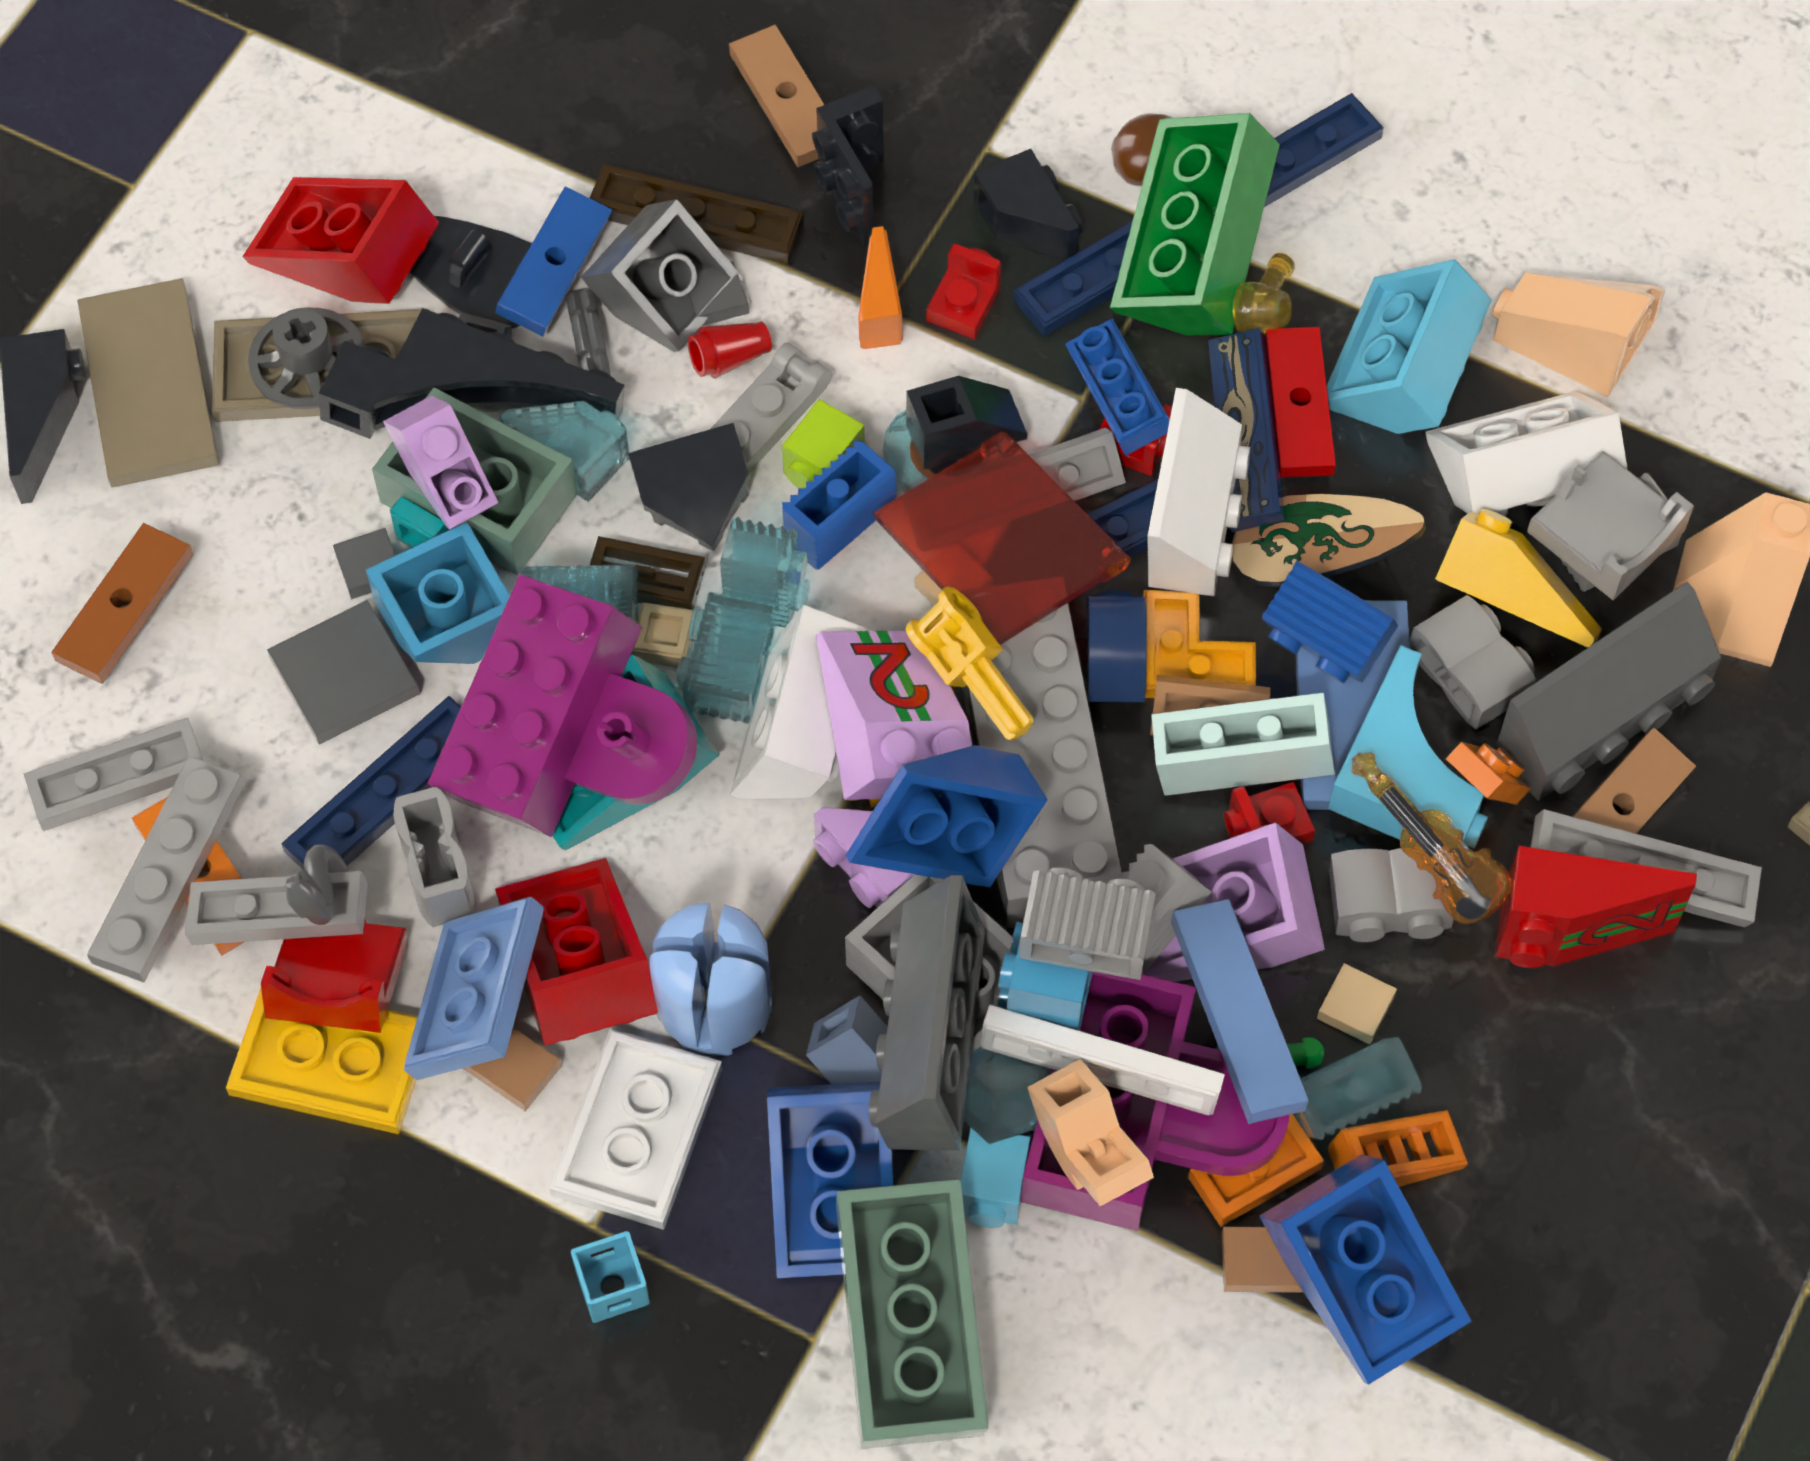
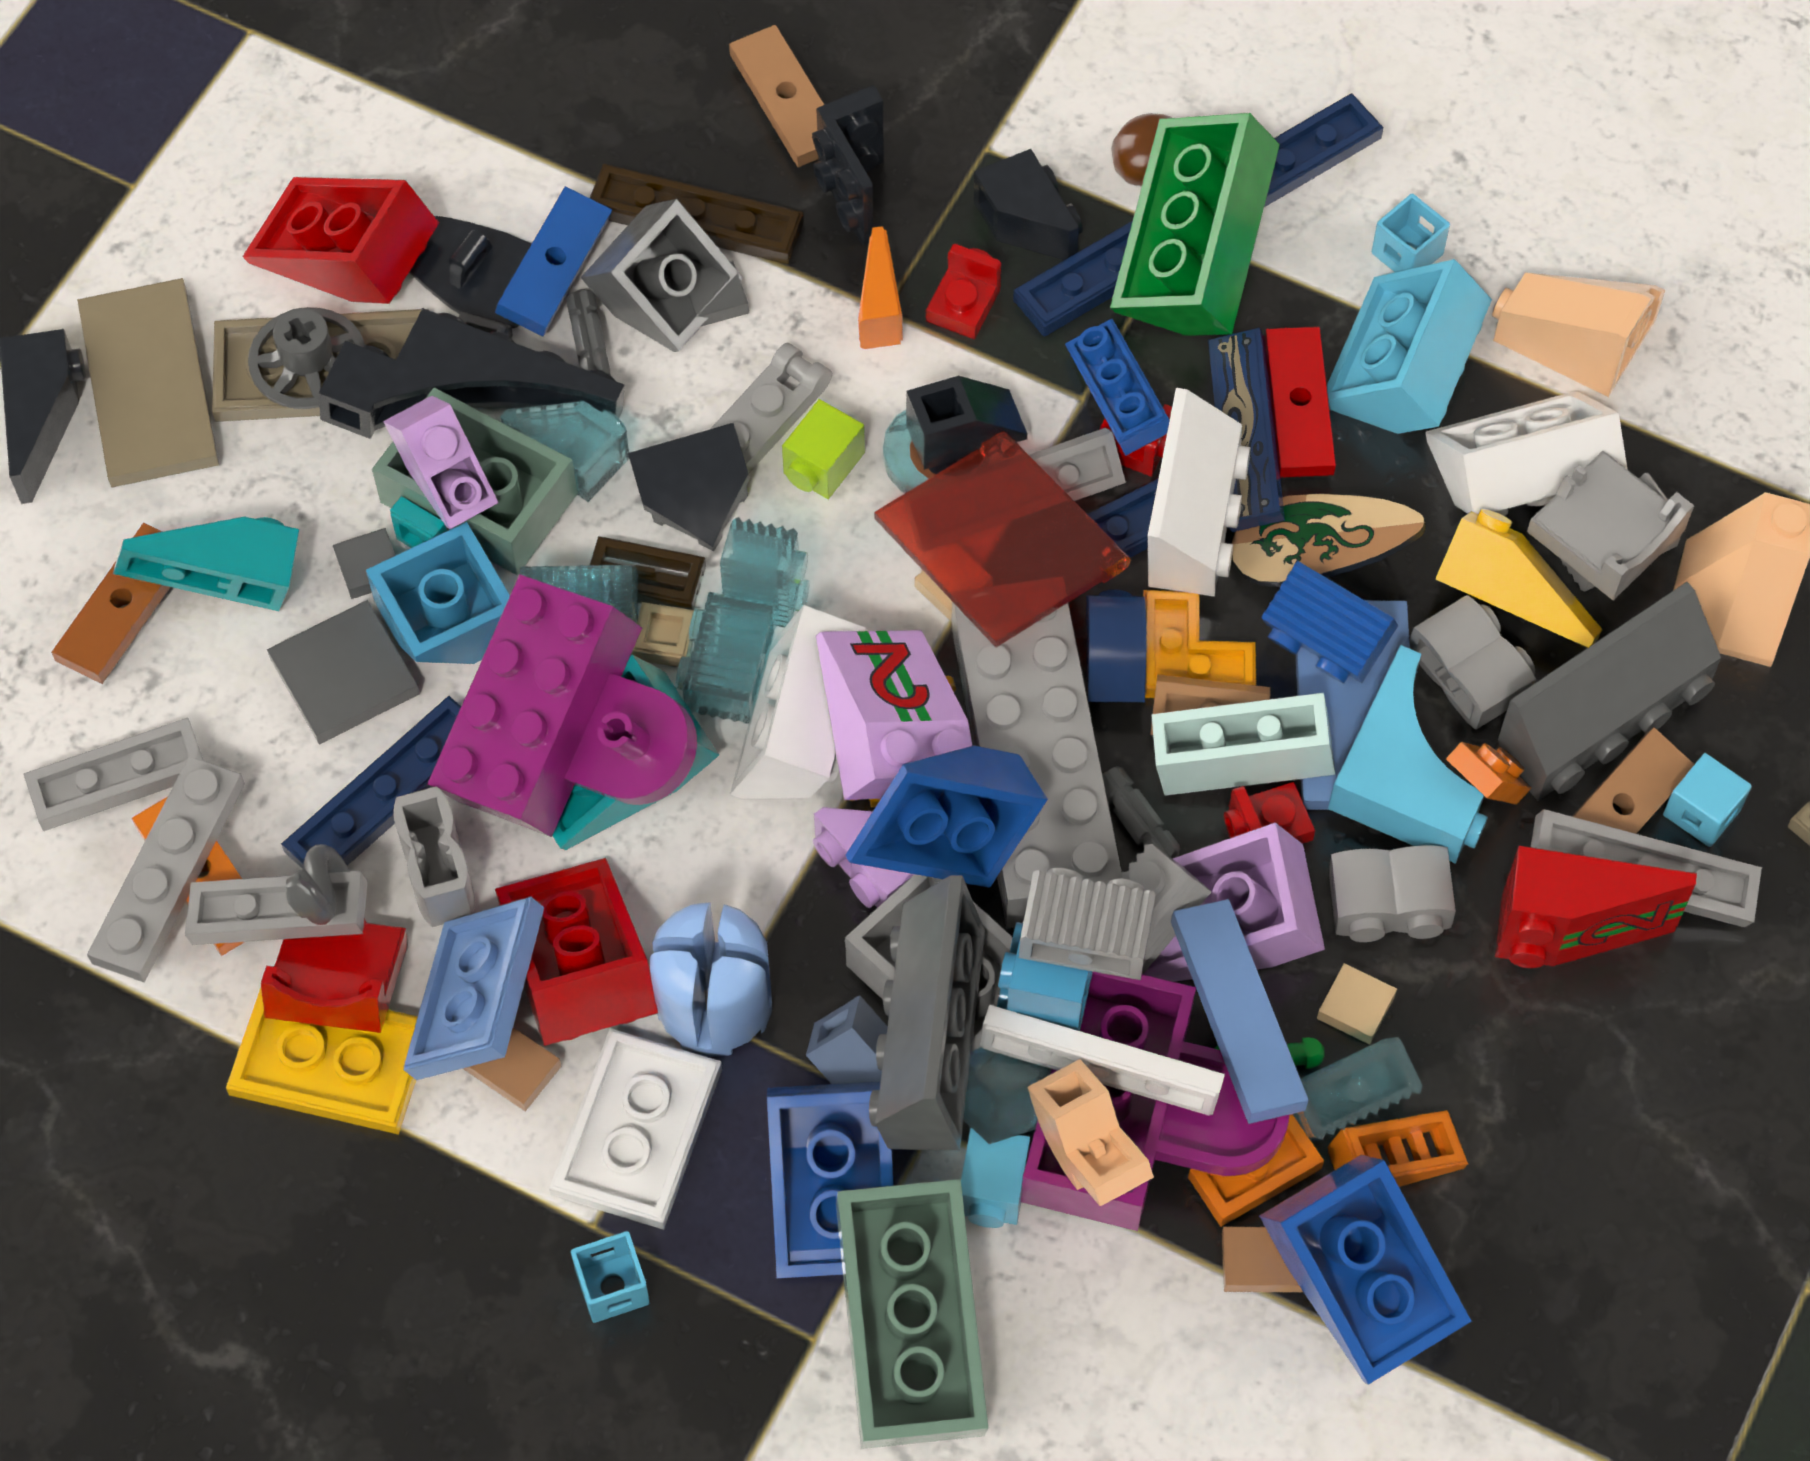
red cone [688,321,772,379] -> none
blue brick [782,441,897,570] -> none
yellow connector [905,586,1034,741] -> none
clear yellow bar [1233,253,1295,334] -> none
clear orange piece [1351,753,1511,924] -> none
none -> teal slope [113,516,299,612]
none -> dark grey axle [1102,766,1180,859]
none -> medium azure piece [1371,194,1450,272]
none -> medium azure piece [1663,753,1752,847]

